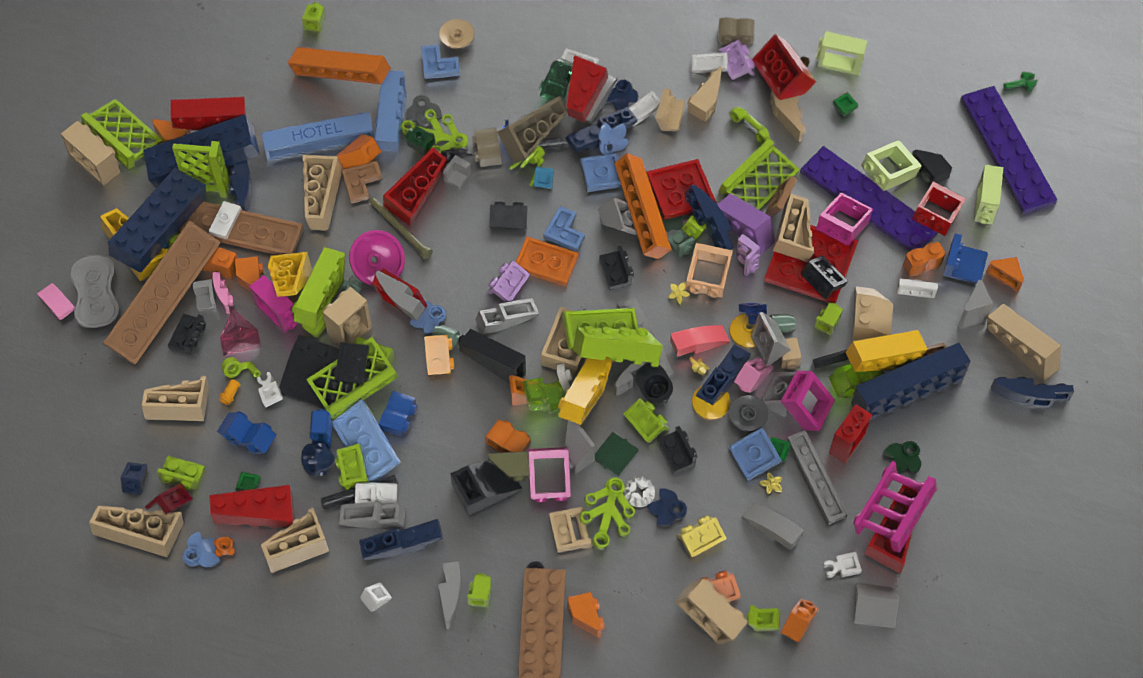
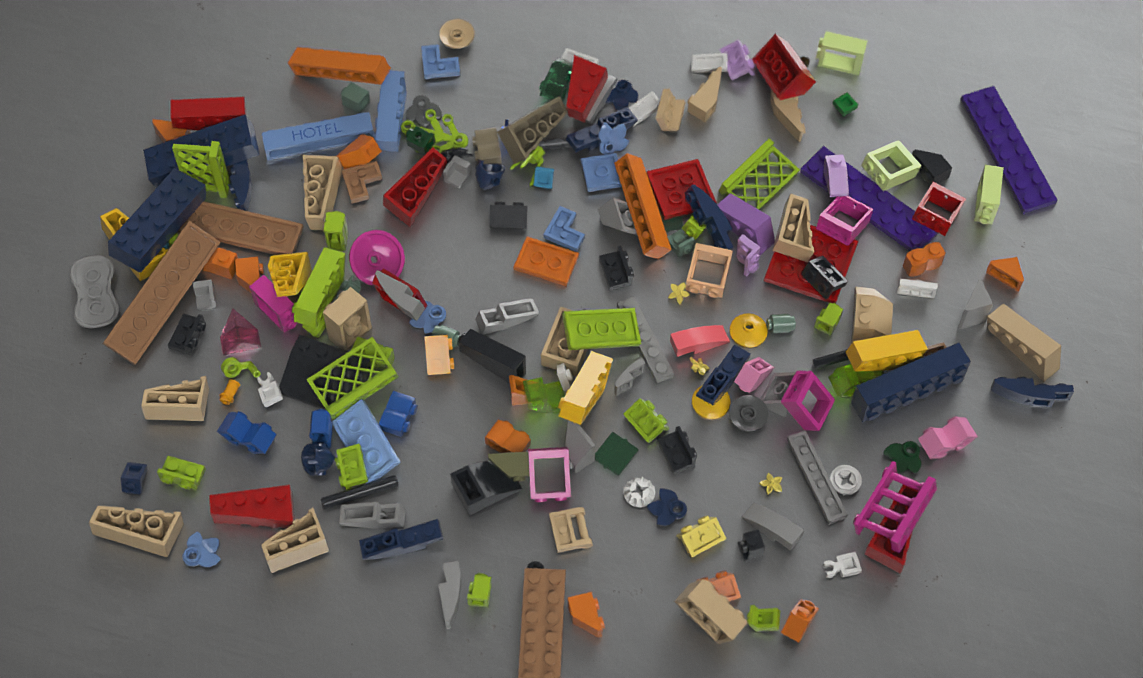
bright pink slope [37,283,75,320] -> none
tan brick [61,121,121,186] -> none
lime fence [81,99,163,169] -> none
dark red panel [145,483,193,515] -> none
white plate [209,201,242,240] -> none
bright pink slope [212,272,234,314] -> none
orange plate [213,537,235,557] -> none
green tile [235,471,261,492] -> none
lime brick [302,2,326,32] -> none
black plate [334,342,370,385] -> none
white slope [355,483,398,504] -> none
white slope [360,582,392,612] -> none
olive bar [369,197,433,260] -> none
lavender bracket [487,260,530,302] -> none
lime wedge [573,326,663,367] -> none
lime plant [579,478,635,550] -> none
black piece [636,363,673,404] -> none
dark tan brick [718,17,754,46] -> none
lime bar [729,107,769,144] -> none
medium blue plate [729,427,782,481] -> none
clear blue bracket [739,302,767,325] -> none
light grey slope [751,312,791,366] -> none
medium nougat tile [765,176,797,218] -> none
green plate [770,436,791,462] -> none
tan brick [779,337,802,370] -> none
red window [829,404,872,464] -> none
light grey slope [854,583,899,628] -> none
blue bracket [943,233,988,284] -> none
green bar [1003,72,1038,92] -> none
none -> lime brick [324,211,349,251]
none -> sand green brick [341,82,370,113]
none -> dark blue helmet [475,160,506,190]
none -> black brick [737,529,765,561]
none -> lavender slope [823,154,849,197]
none -> white gear [830,465,862,496]
none -> bright pink brick [918,416,978,459]

